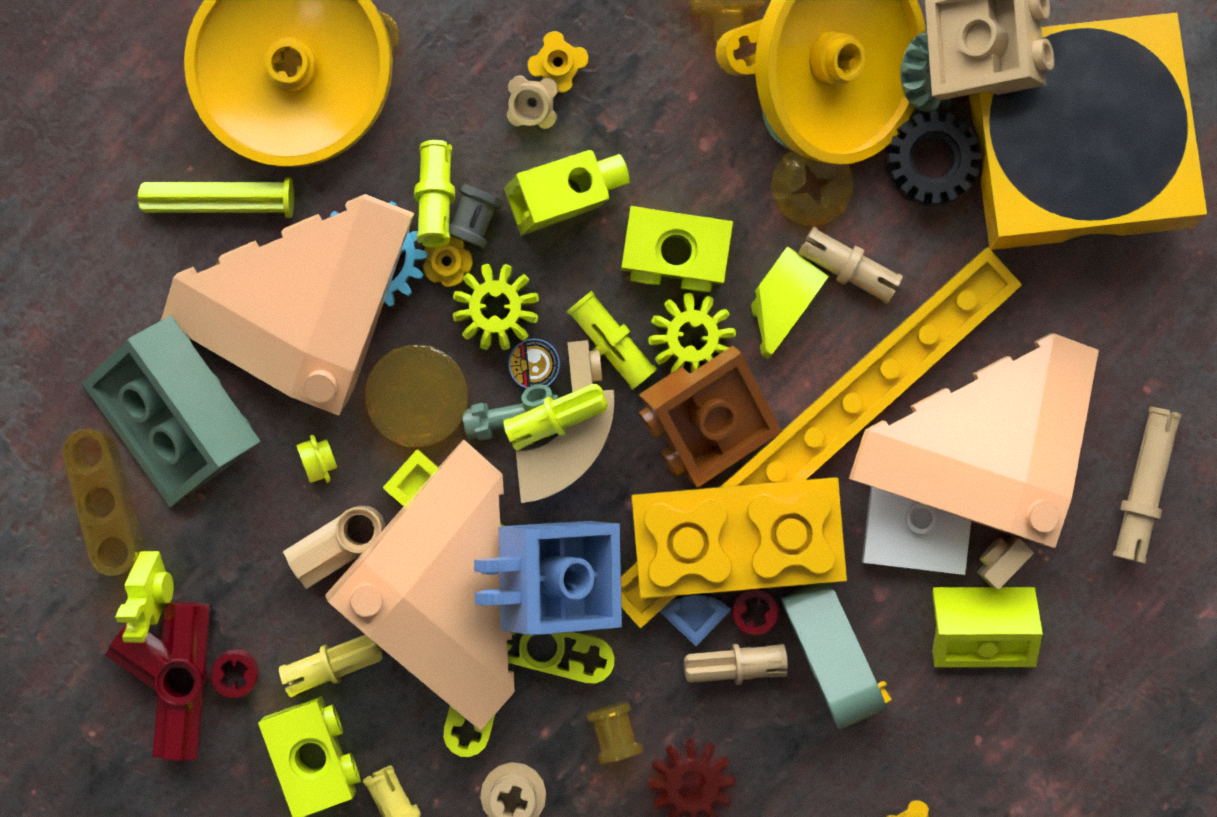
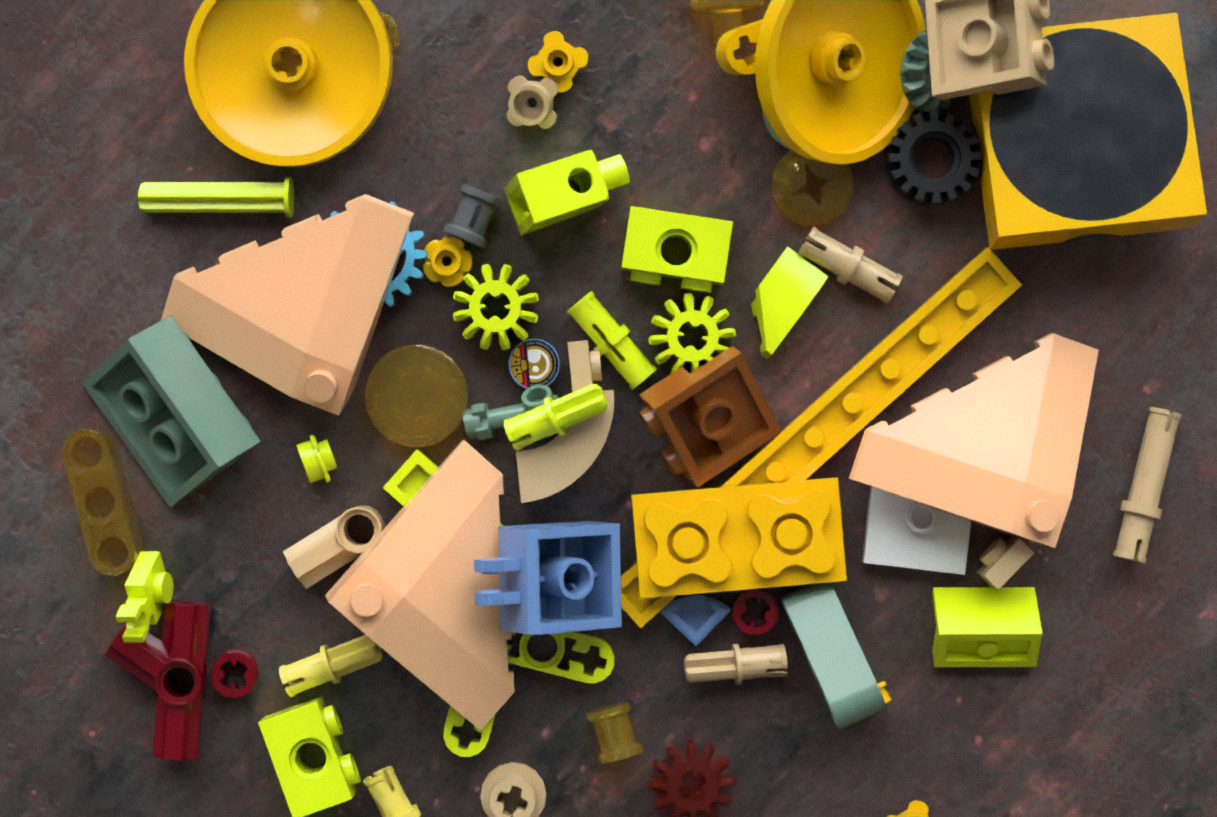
neon yellow pin [414,140,455,247] -> none

